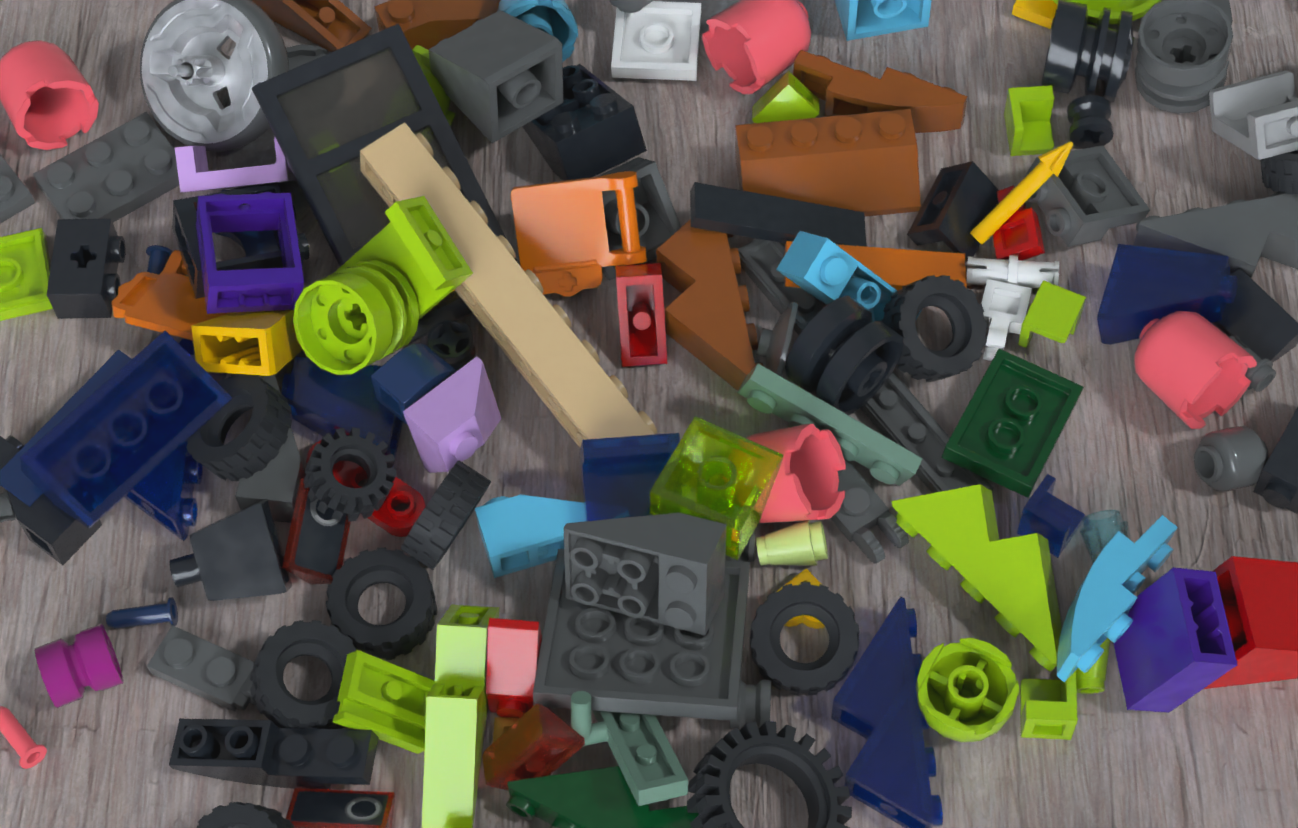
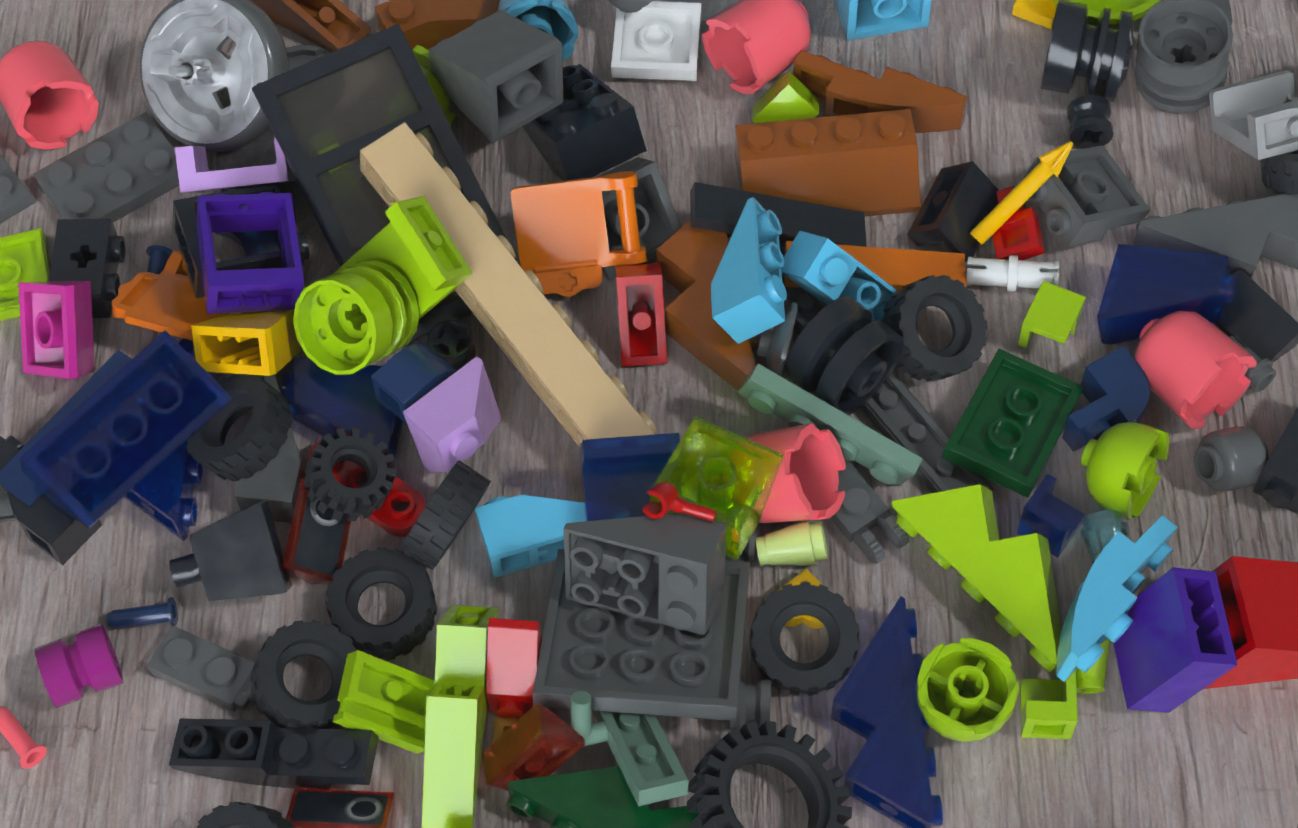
white plate [981,279,1032,361] -> none
lime panel [1004,85,1054,156] -> none
none -> dark pink slope [18,281,95,379]
none -> red hand [642,482,717,522]
none -> medium azure slope [711,197,787,344]
none -> dark blue brick [1063,346,1150,452]
none -> lime cylinder [1081,422,1170,520]

